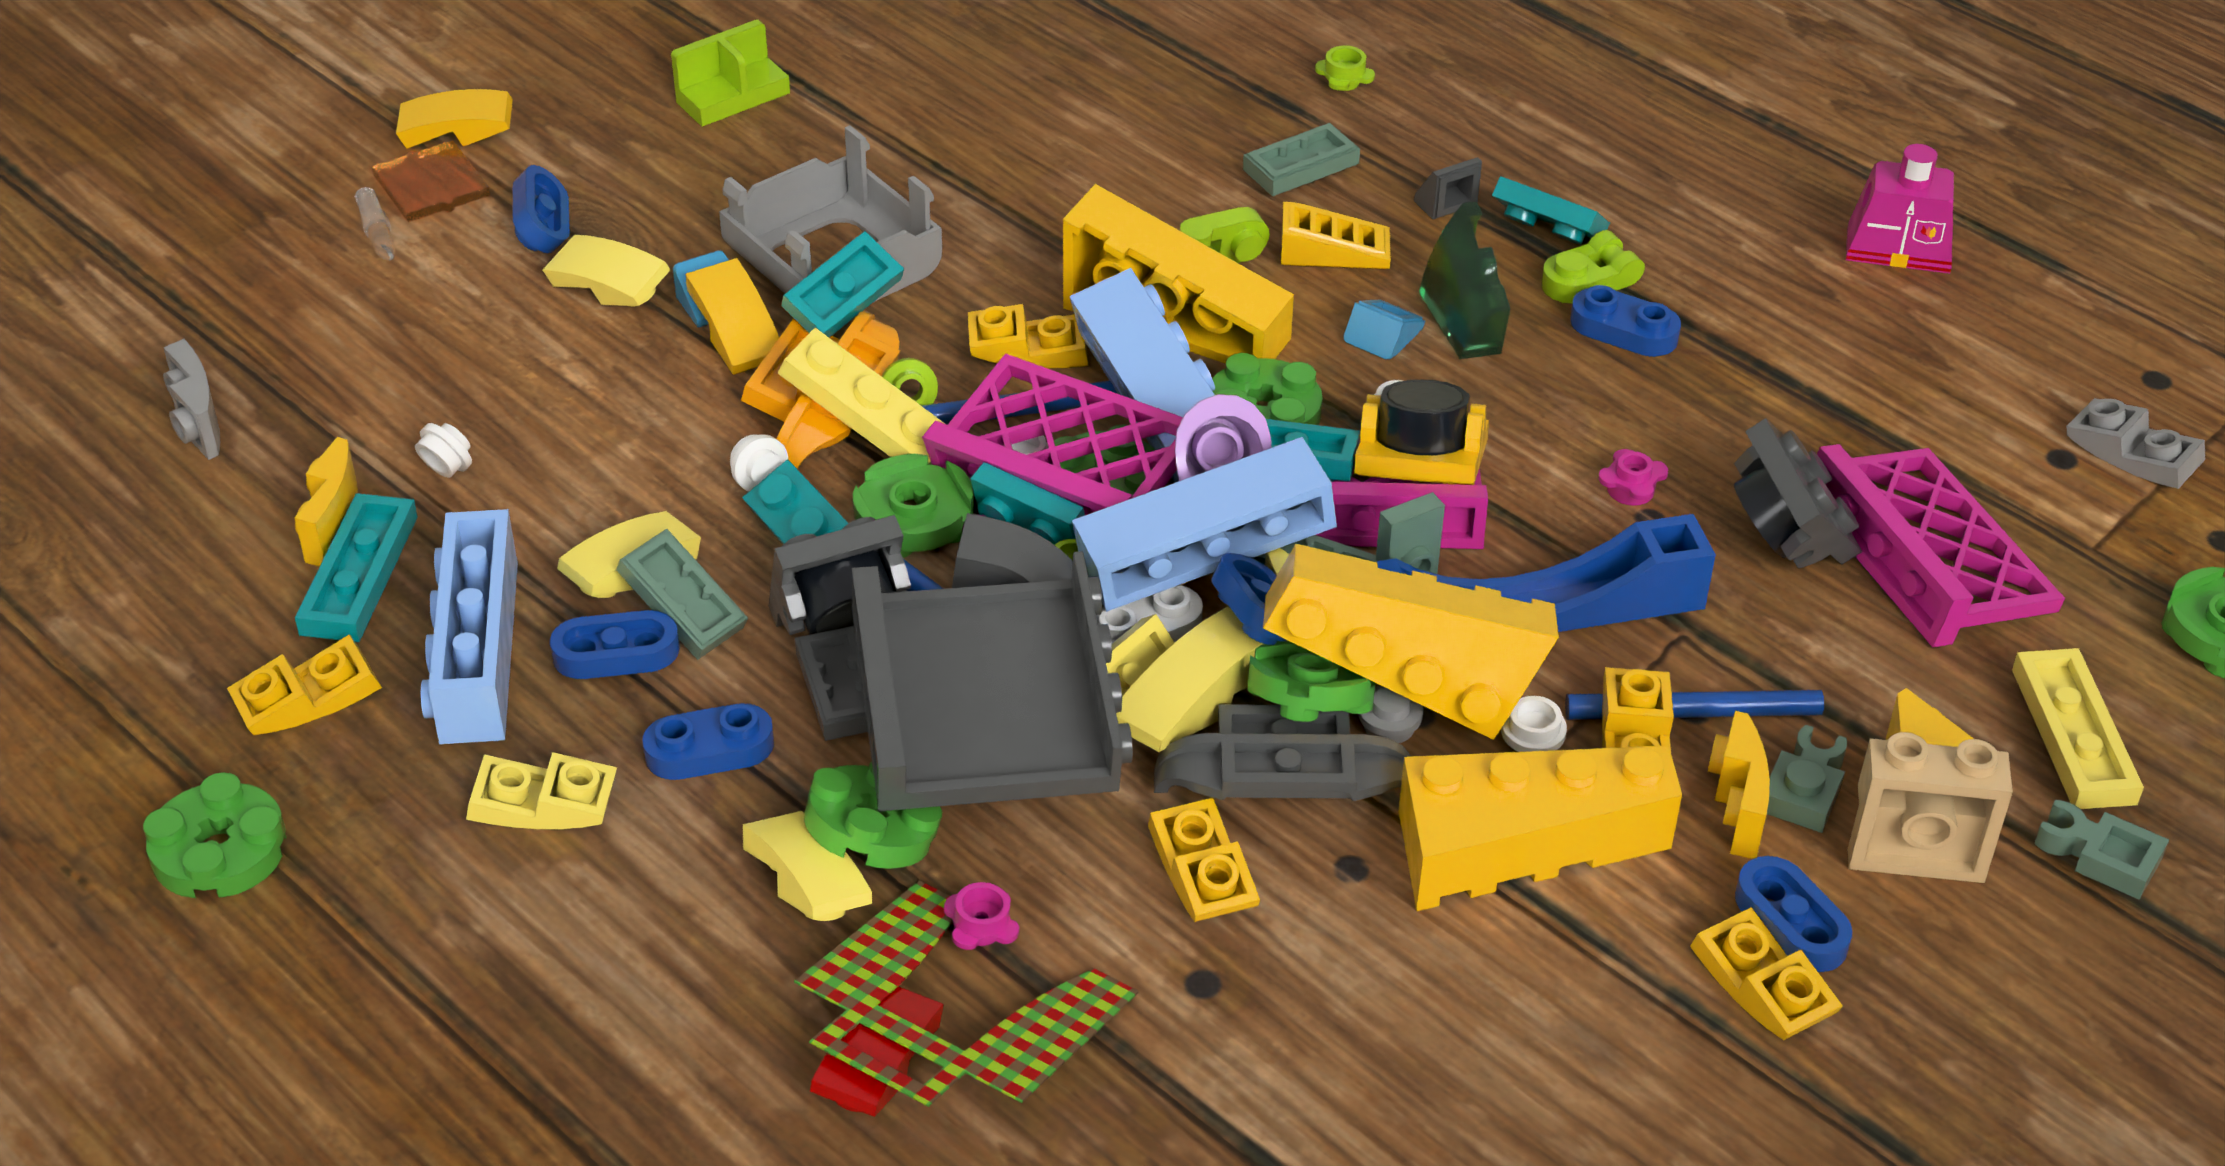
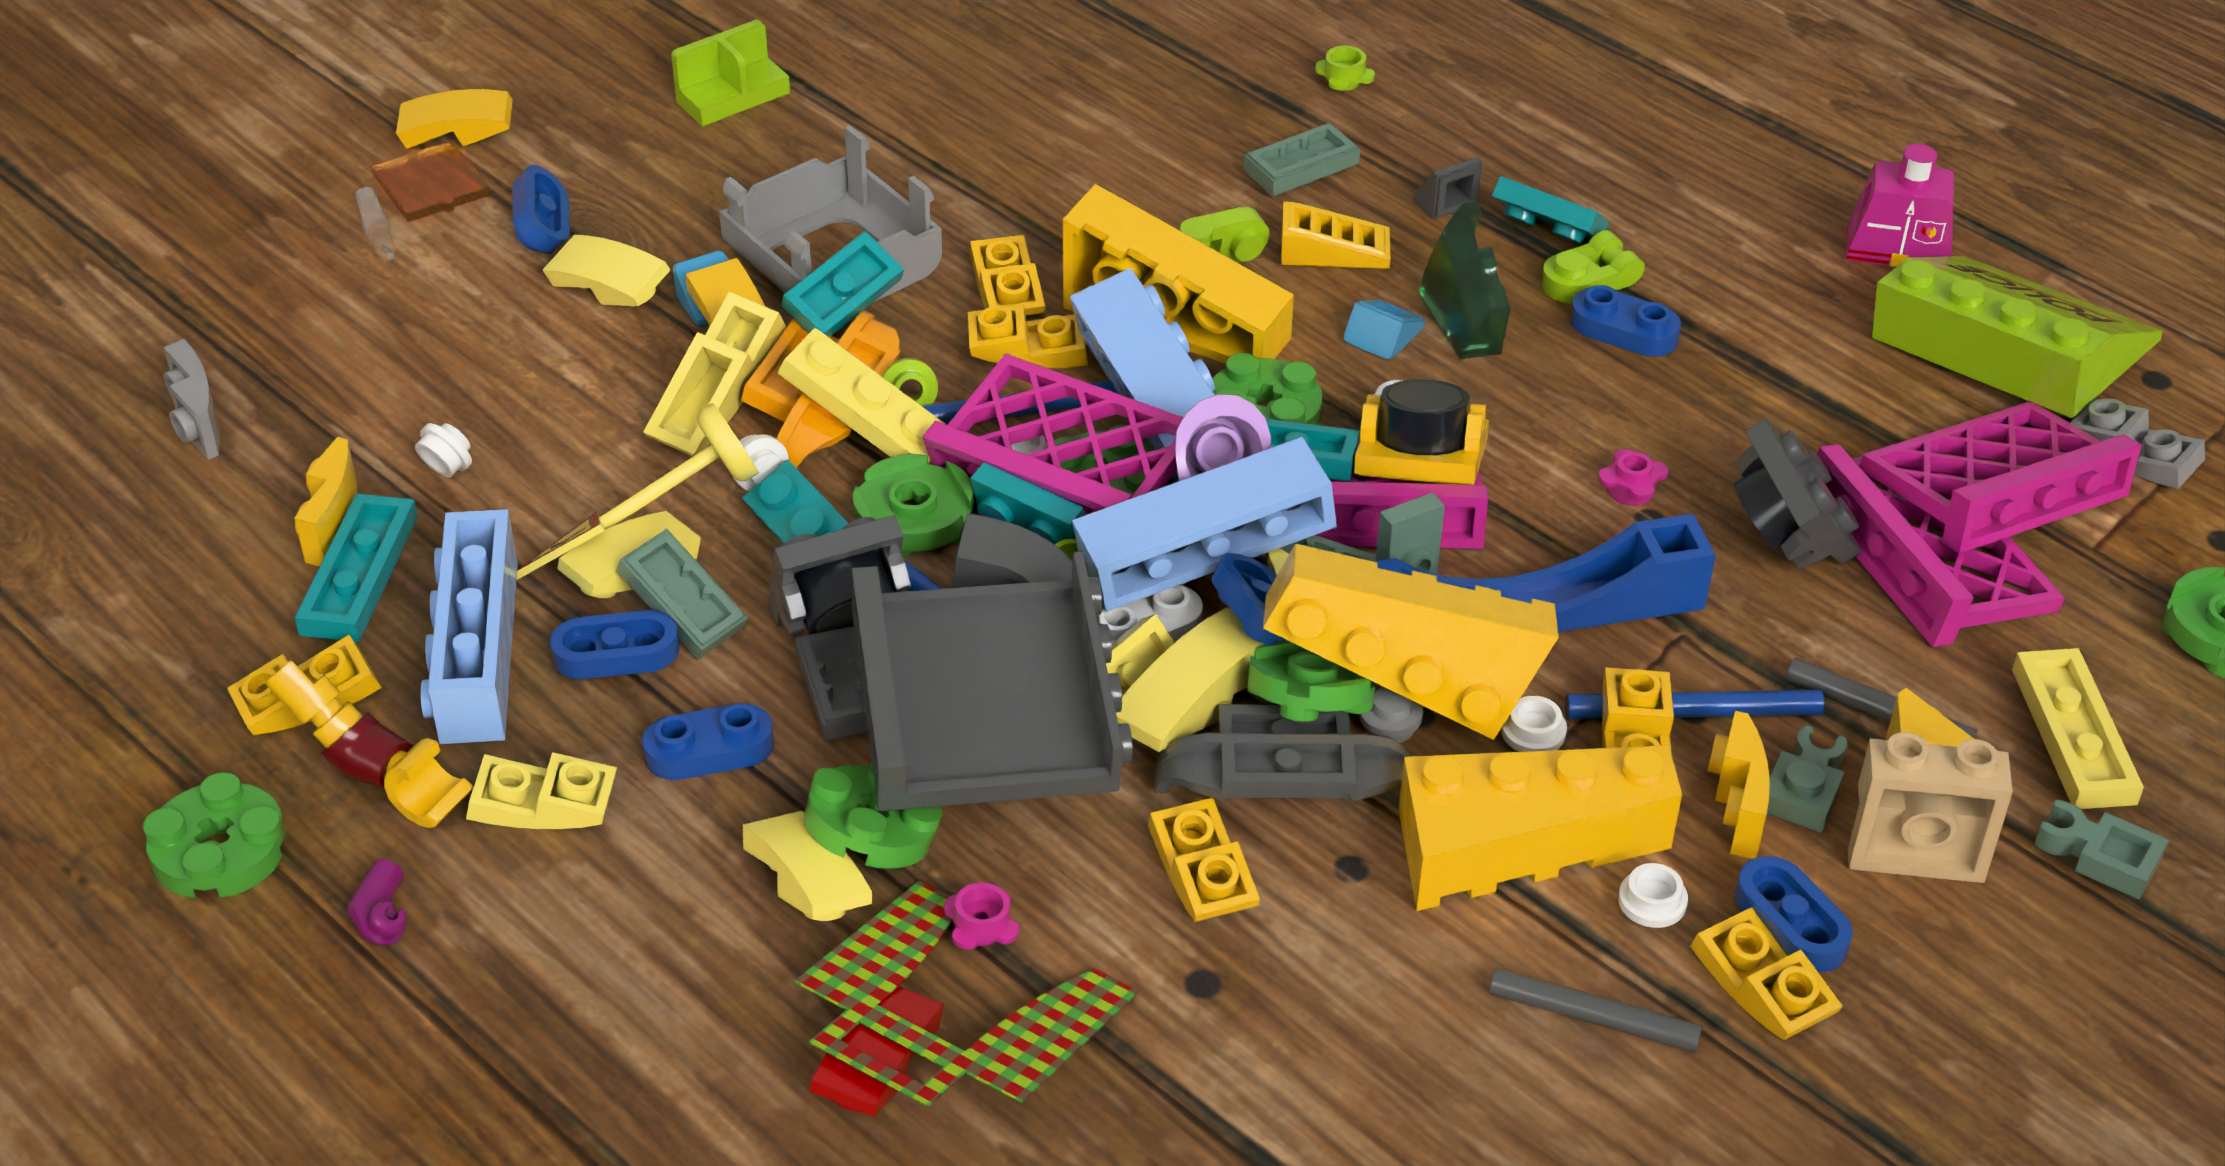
none -> yellow piece [265,660,474,828]
none -> magenta arm [347,859,407,946]
none -> light yellow piece [517,402,759,580]
none -> light yellow slope [643,291,787,457]
none -> yellow slope [970,235,1045,315]
none -> dark grey bar [1489,967,1703,1053]
none -> white plate [1618,863,1688,928]
none -> dark grey bar [1786,658,1978,739]
none -> dark pink fence [1860,401,2142,554]
none -> lime slope [1872,256,2162,418]

